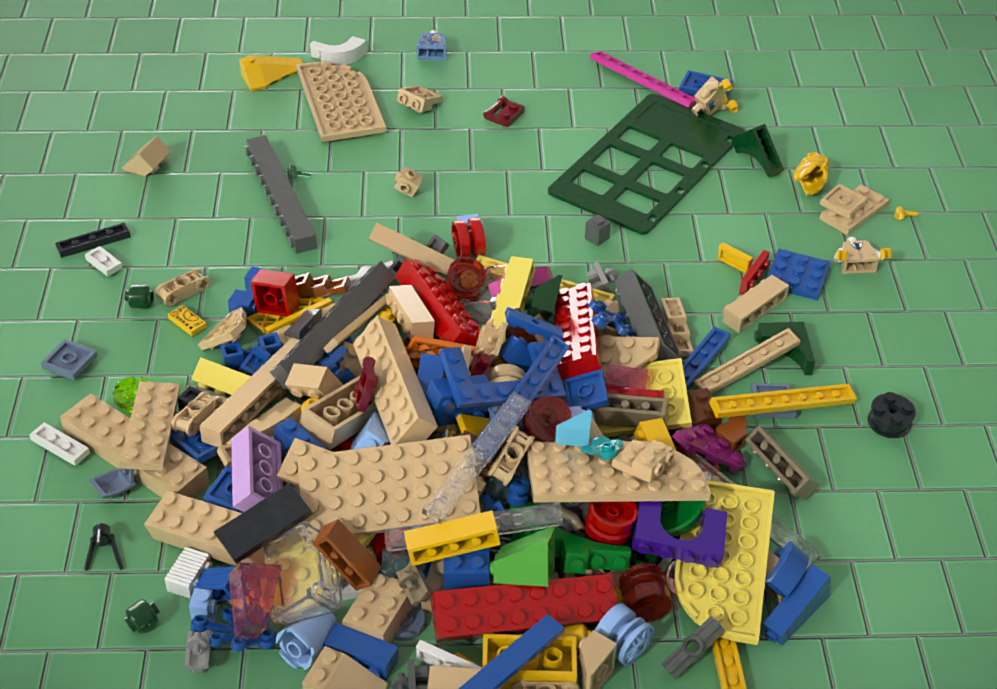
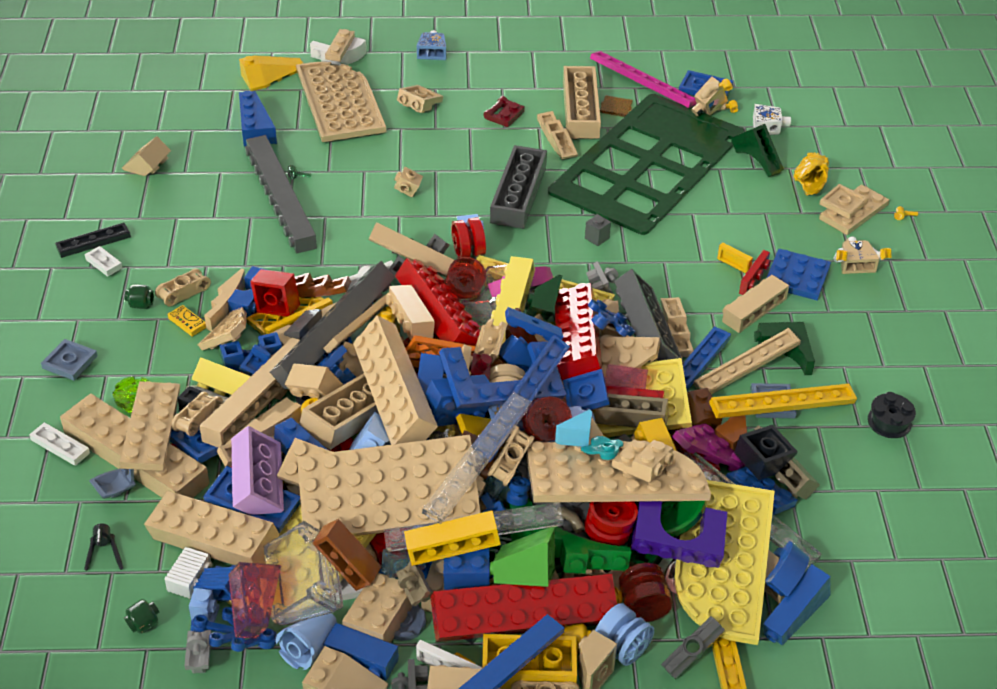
black tile [213,484,313,564] -> none
dark red plate [353,356,378,412] -> none
clear orange plate [460,270,479,288] -> none
none -> tan slope [204,268,245,331]
none -> blue wedge [239,91,277,147]
none -> tan plate [325,29,355,62]
none -> dark grey brick [490,145,547,229]
none -> tan slope [537,111,578,159]
none -> tan brick [563,66,601,139]
none -> clear orange piece [600,96,633,117]
none -> blue plate [724,467,798,515]
none -> black slope [734,425,798,480]
none -> white torso [753,104,791,135]

